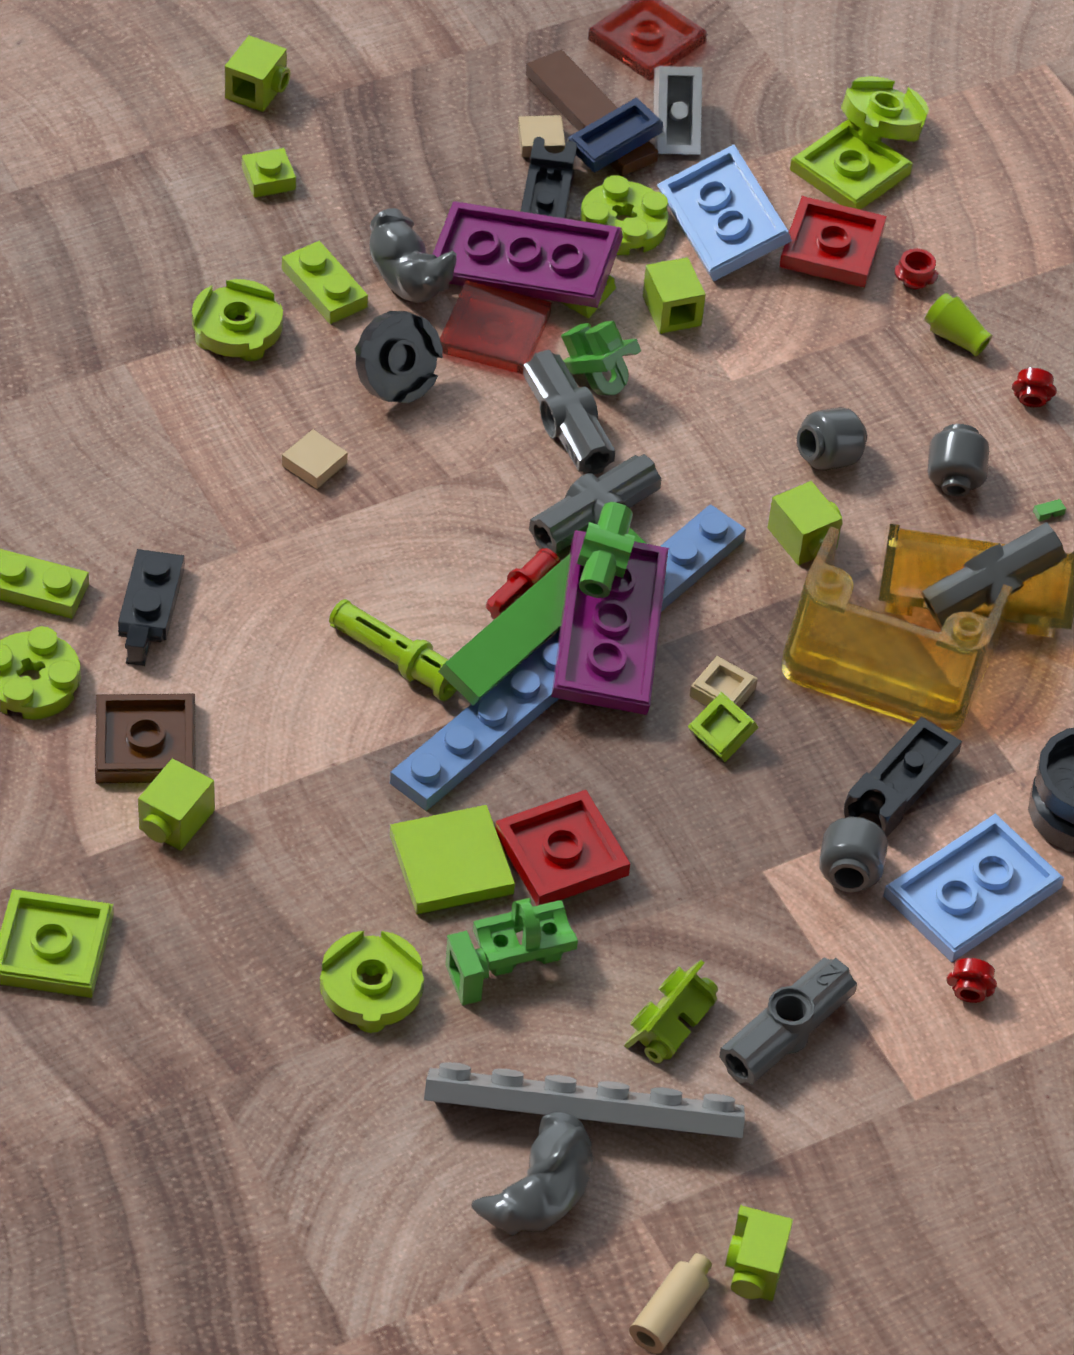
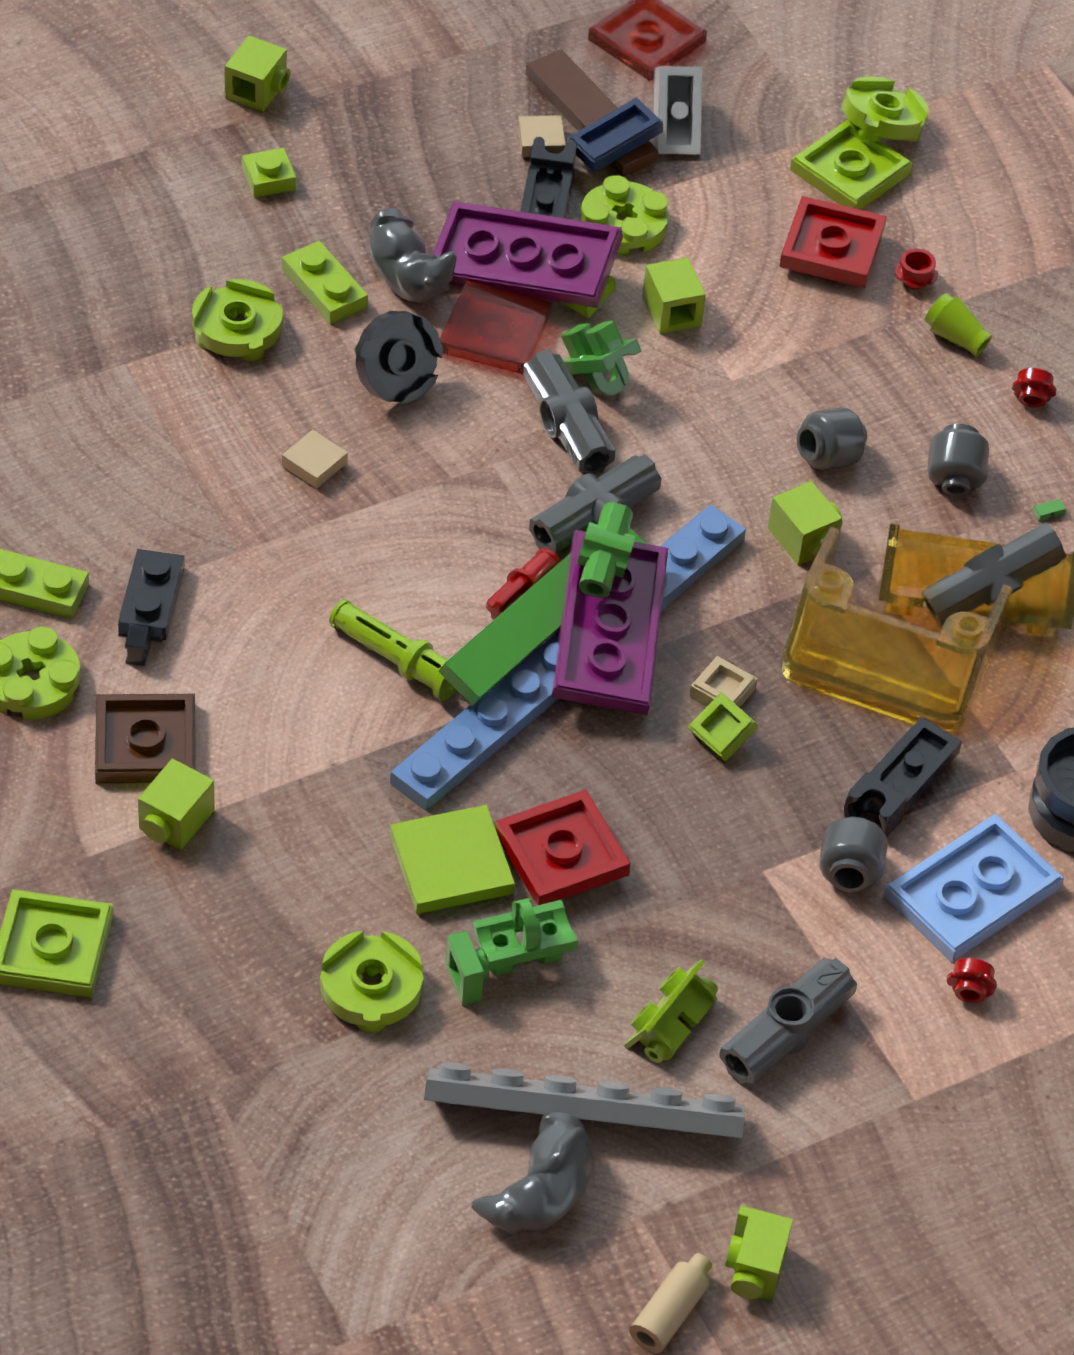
light blue tile [657,145,792,282] -> none

